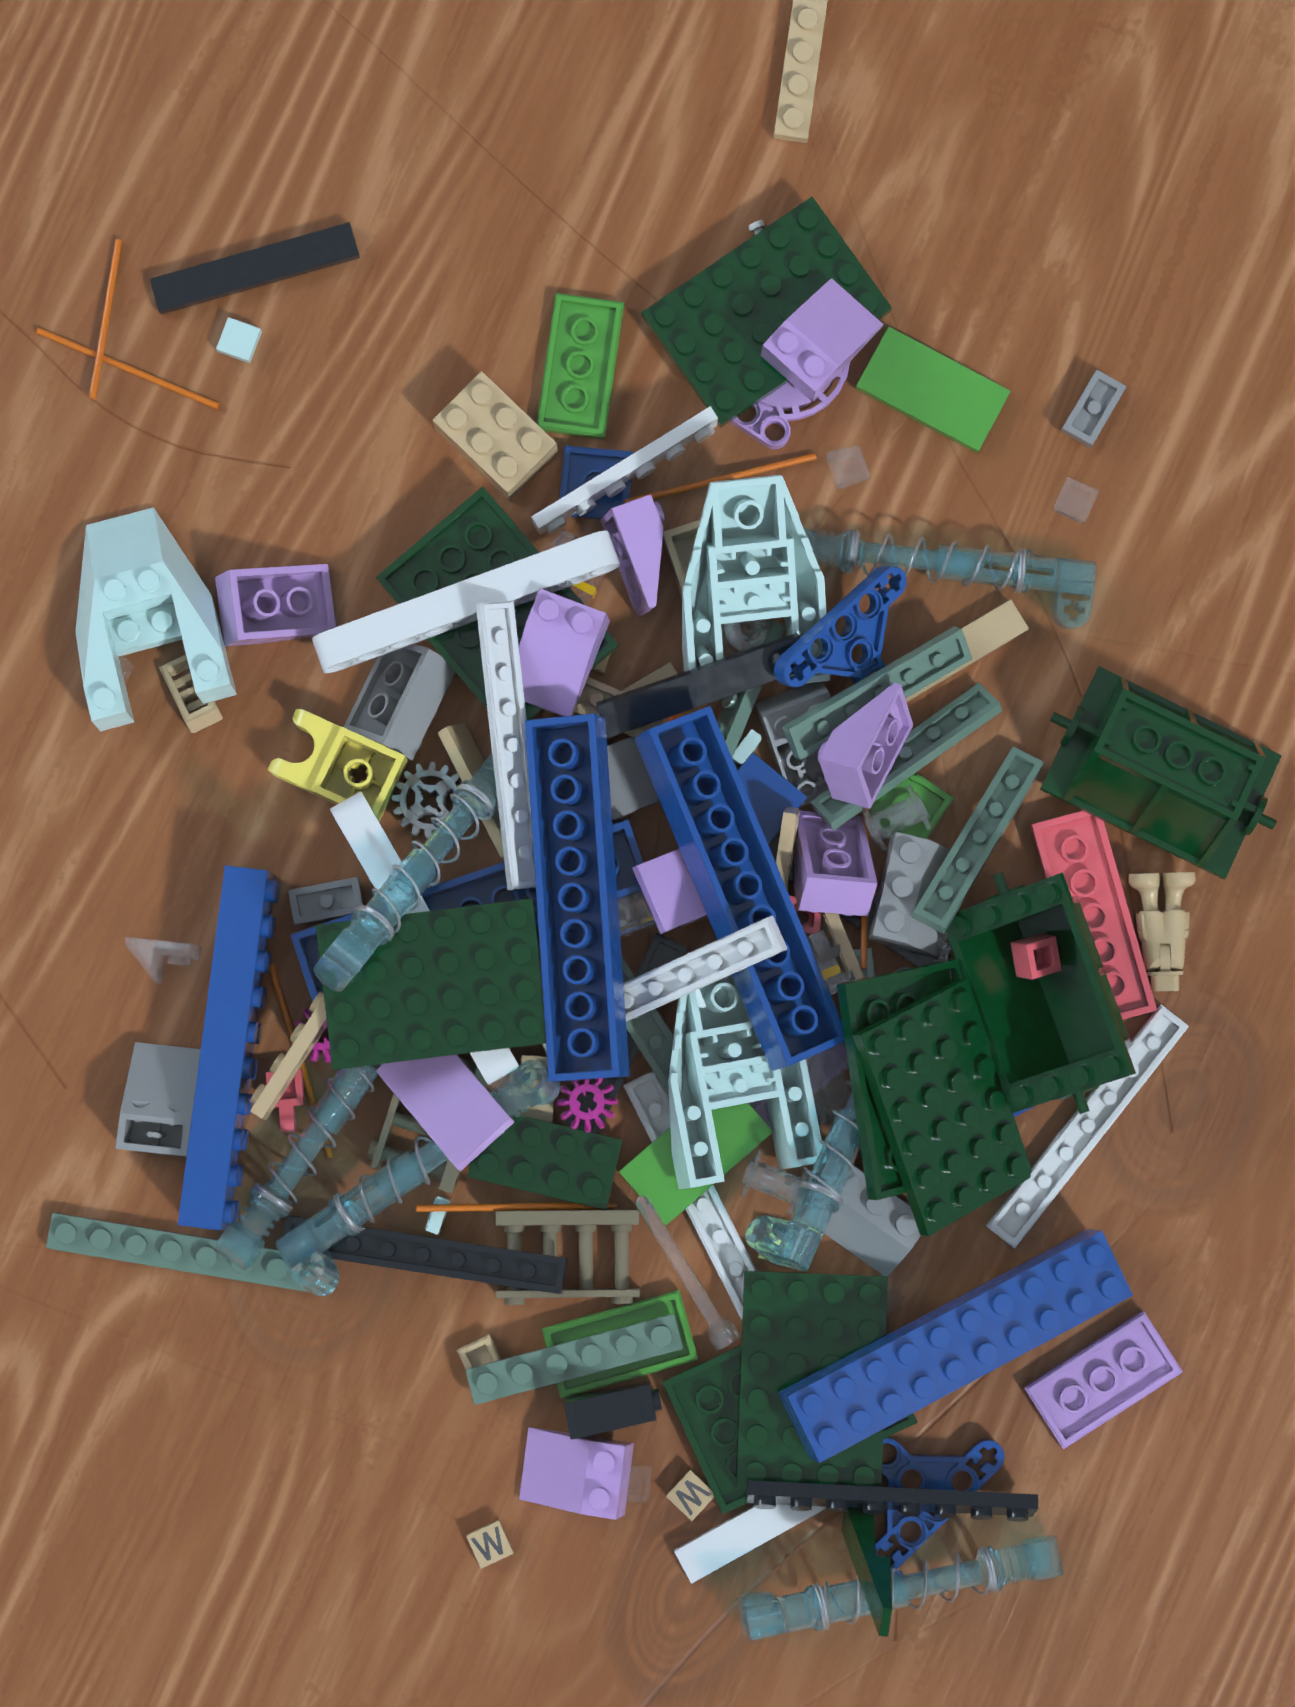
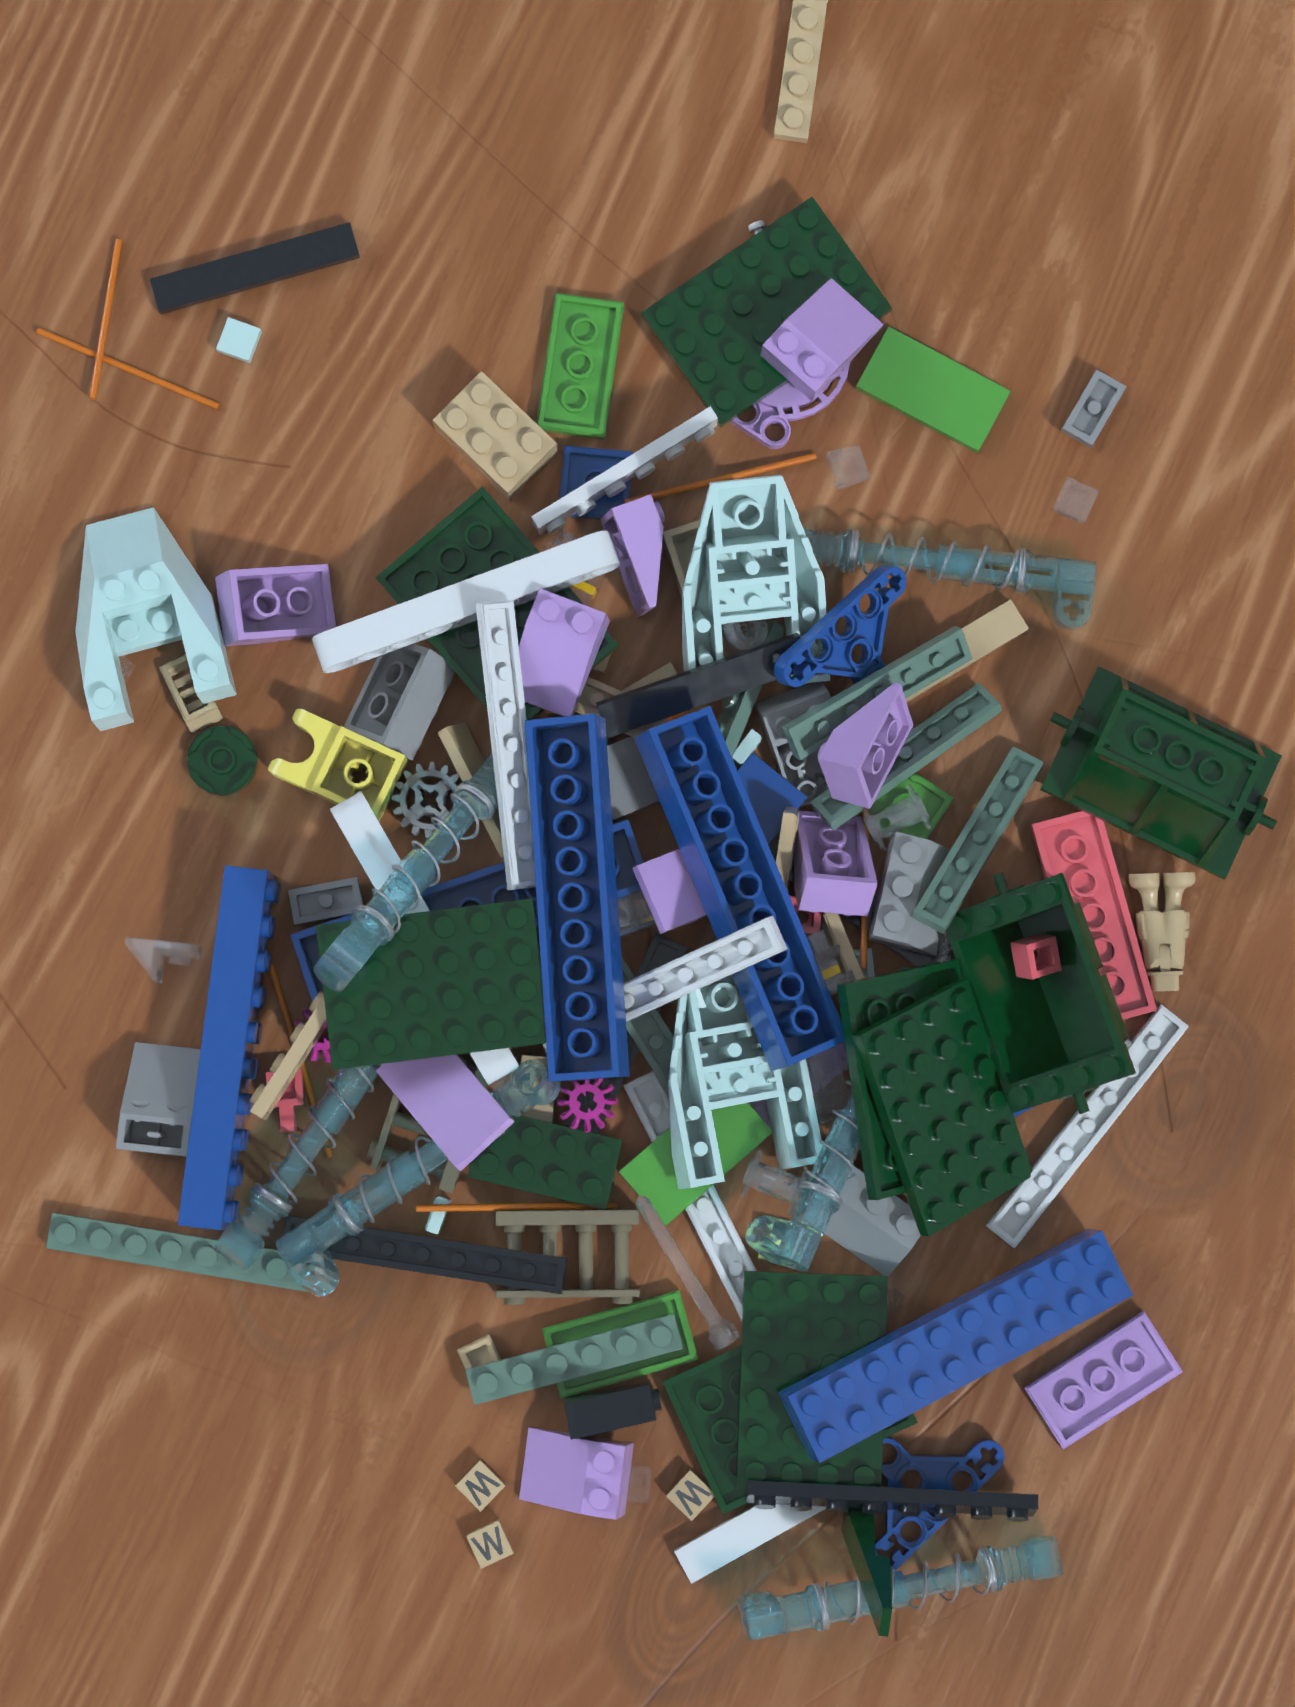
none -> dark green tile [187,726,258,796]
none -> tan tile [455,1459,506,1512]

